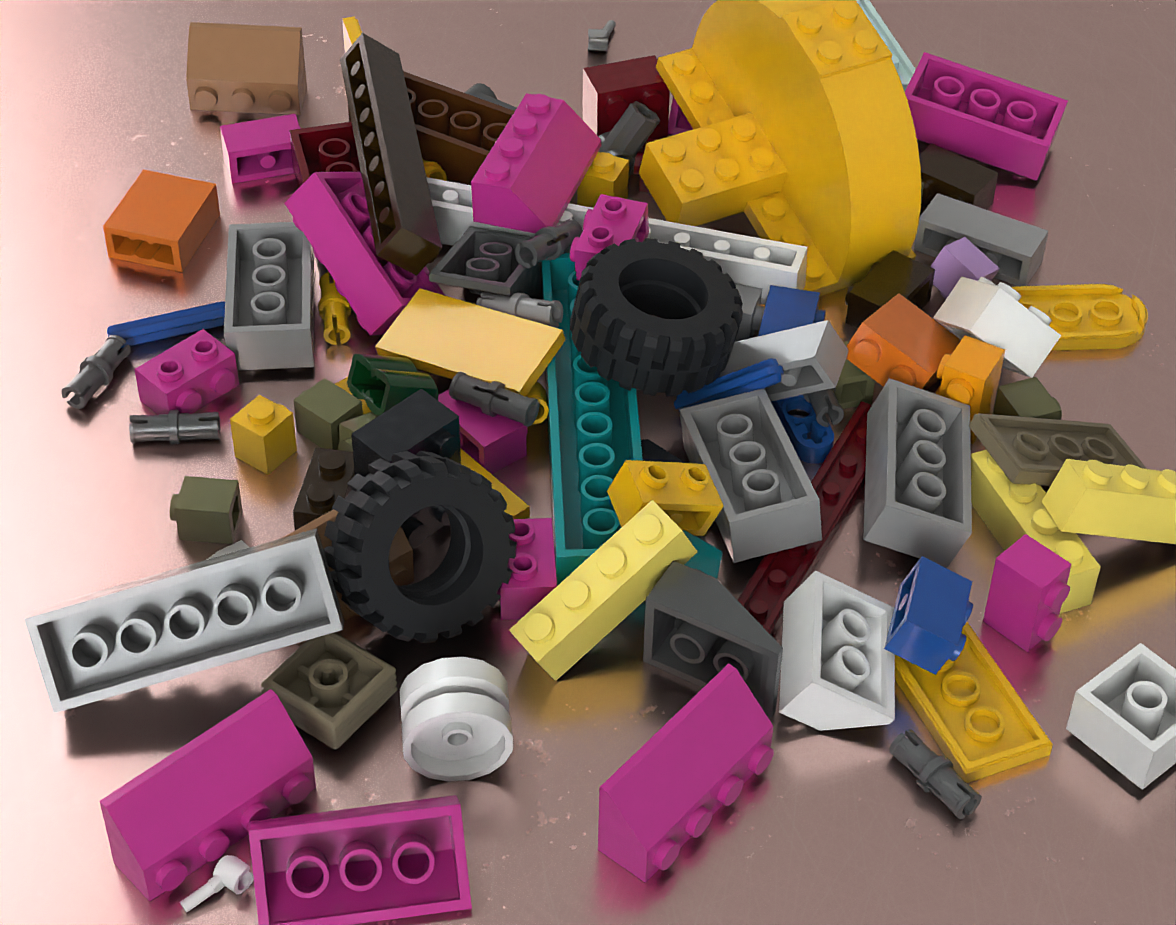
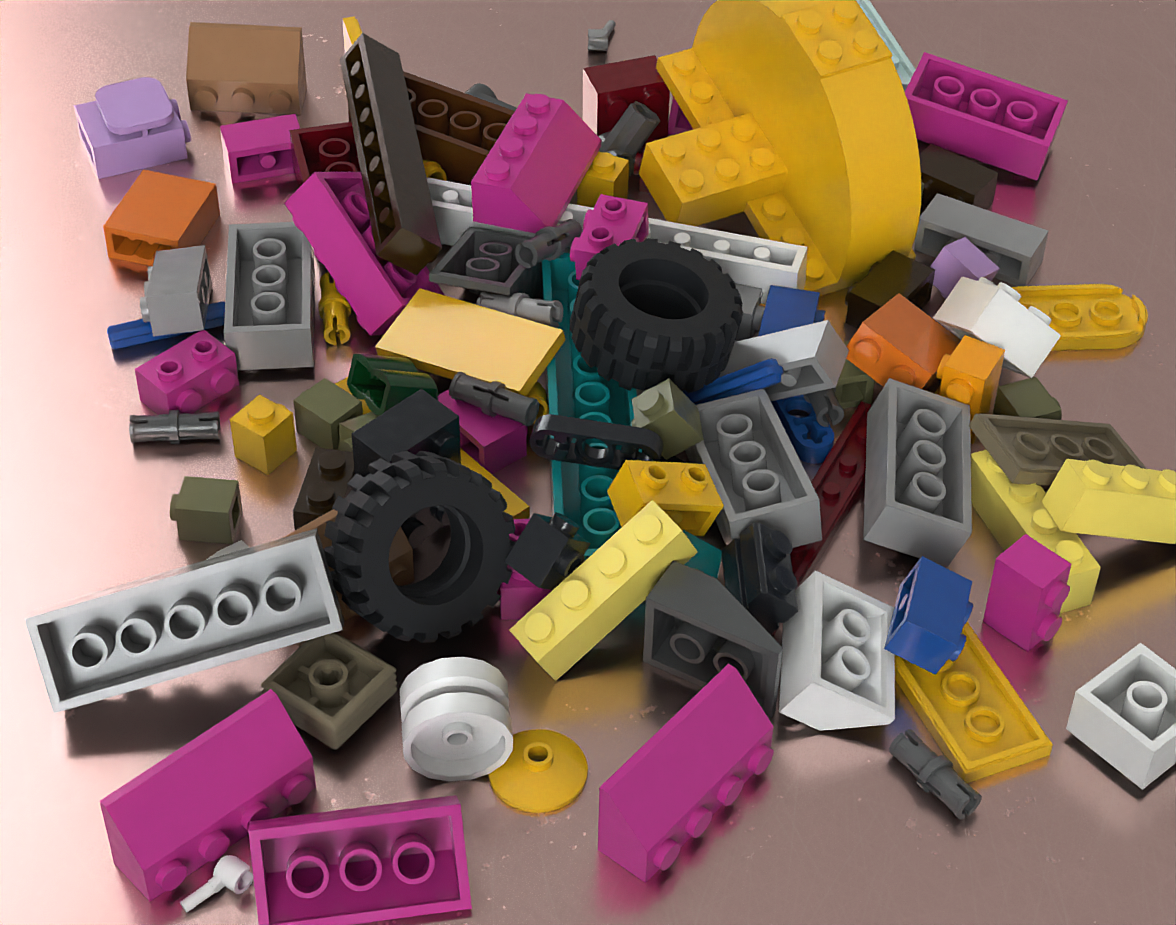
dark grey pin [61,335,131,409] -> none
none -> lavender brick [74,77,191,179]
none -> light grey brick [140,245,212,337]
none -> yellow dish [488,729,588,813]
none -> black brick [504,512,591,590]
none -> black beam [529,414,664,470]
none -> olive brick [631,378,704,460]
none -> black brick [721,523,798,635]

